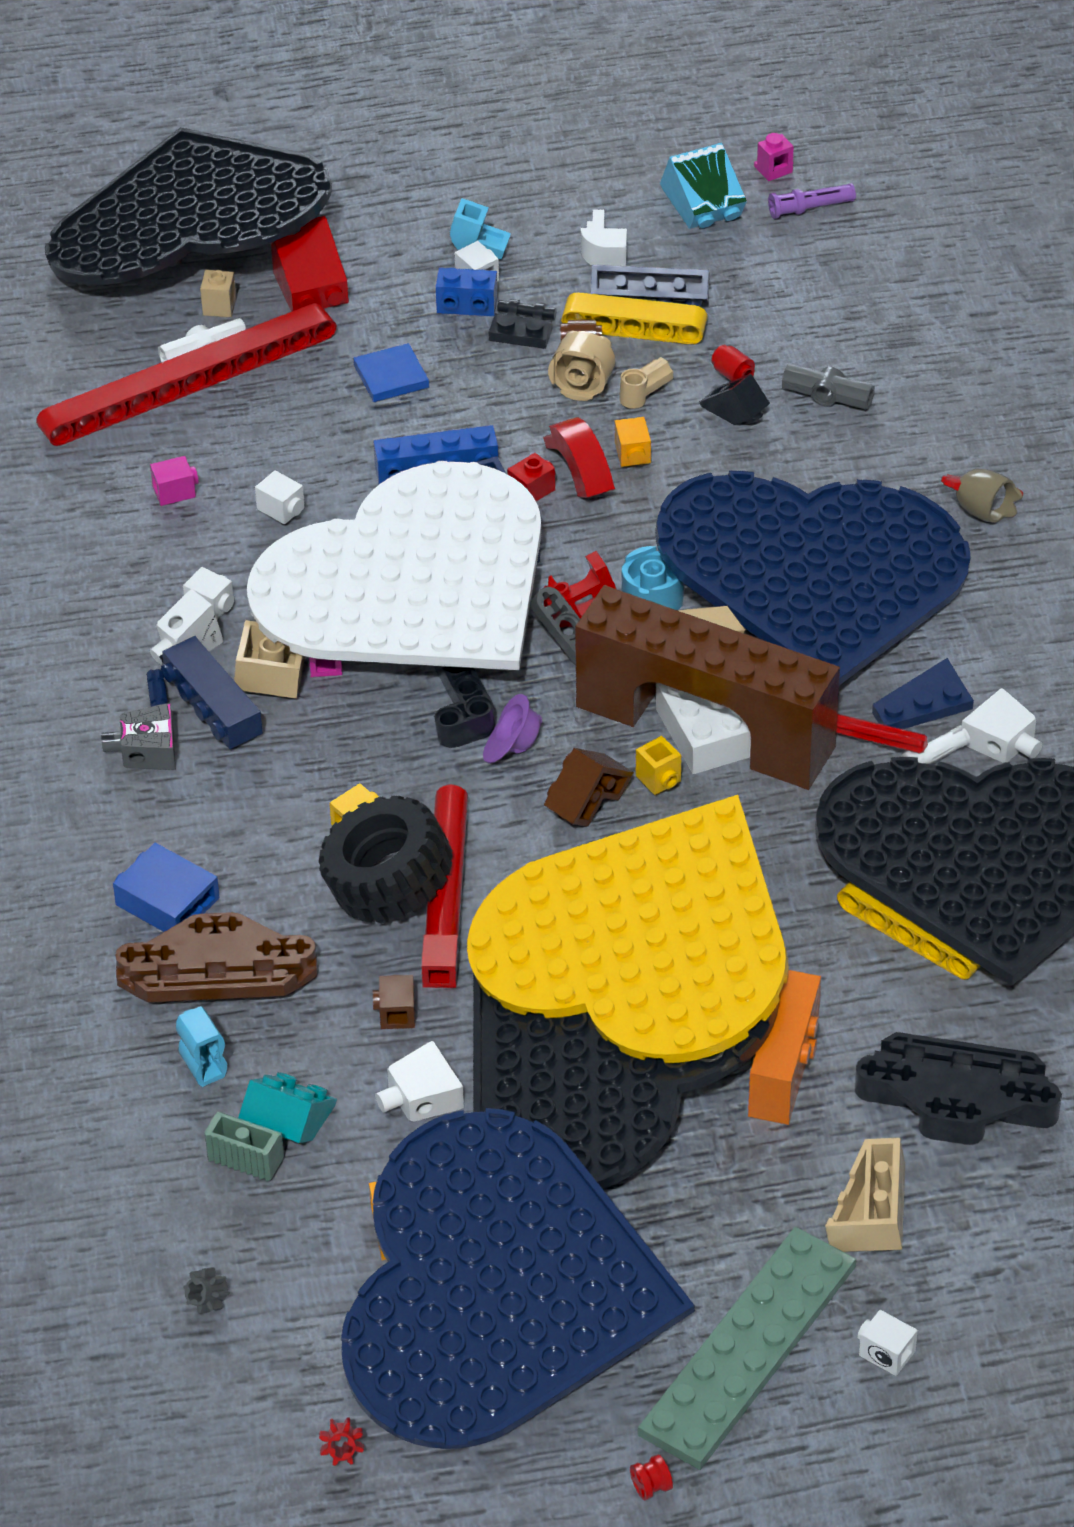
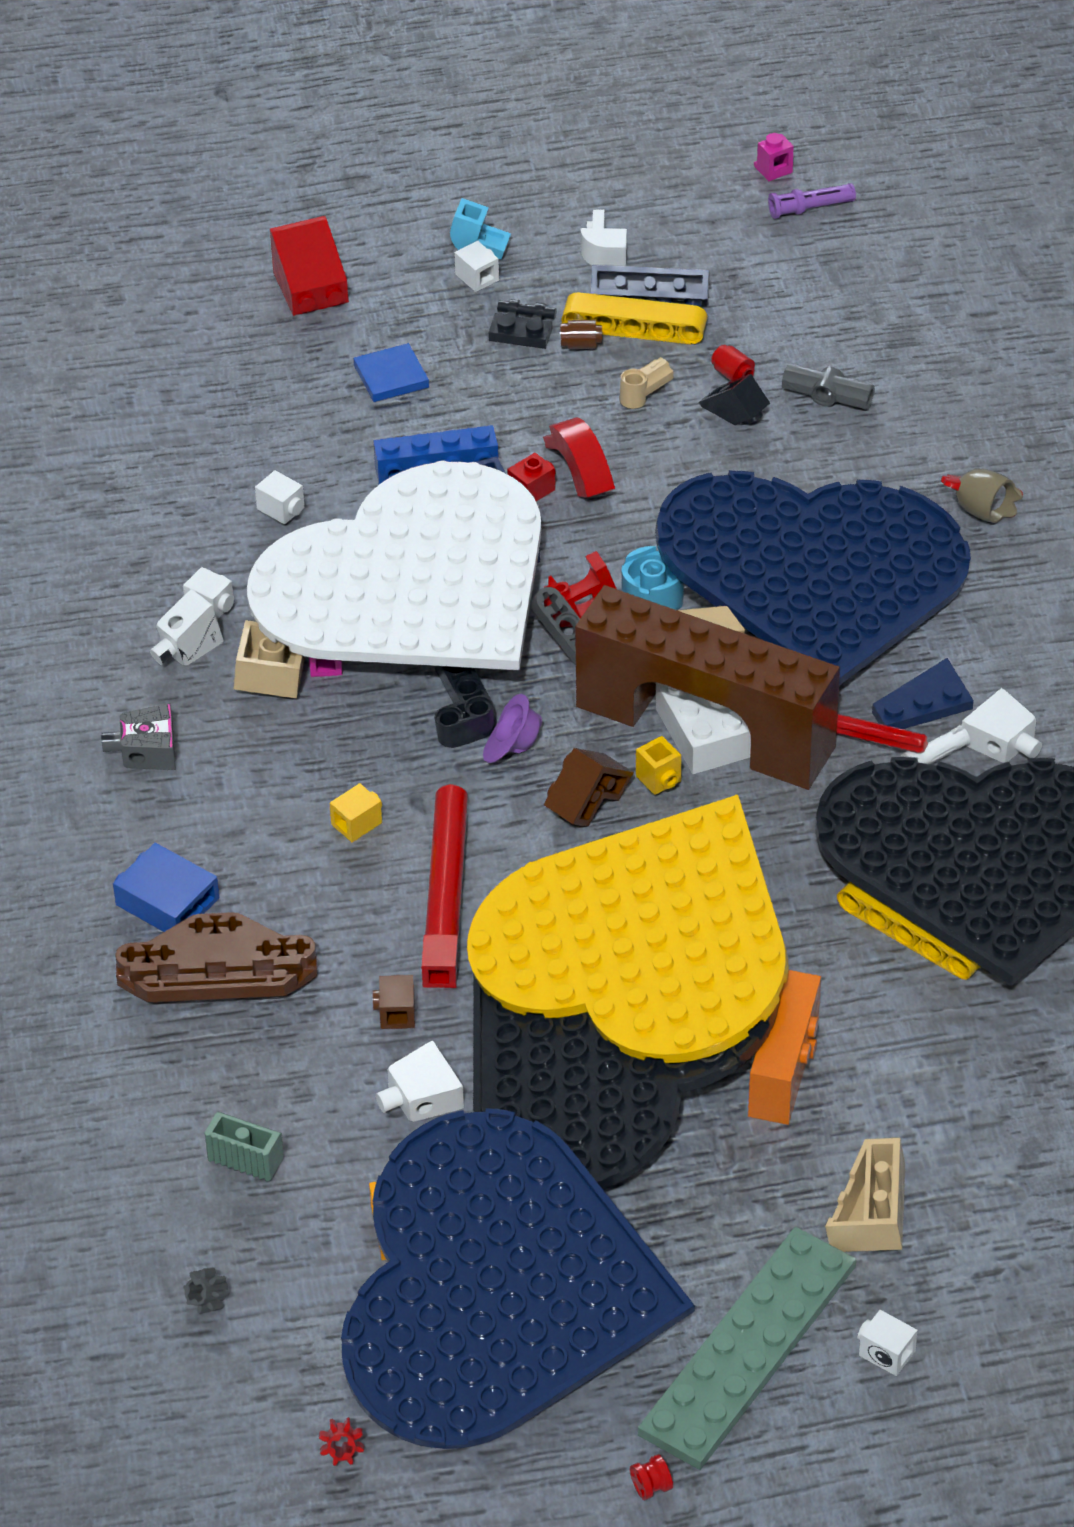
red beam [36,303,337,446] -> none
black plate [45,127,332,287] -> none
dark blue axle [146,669,168,707] -> none
dark pink brick [150,456,199,506] -> none
white piece [158,318,246,363] -> none
dark blue brick [161,636,263,749] -> none
medium azure brick [176,1006,227,1087] -> none
tan brick [200,270,236,317] -> none
teal slope [238,1072,337,1143] -> none
black tyre [318,795,453,923] -> none
blue brick [436,268,498,316] -> none
tan brick [548,331,615,401] -> none
light orange brick [615,417,651,467] -> none
slope [660,143,747,229] -> none
black connector [855,1032,1062,1145] -> none

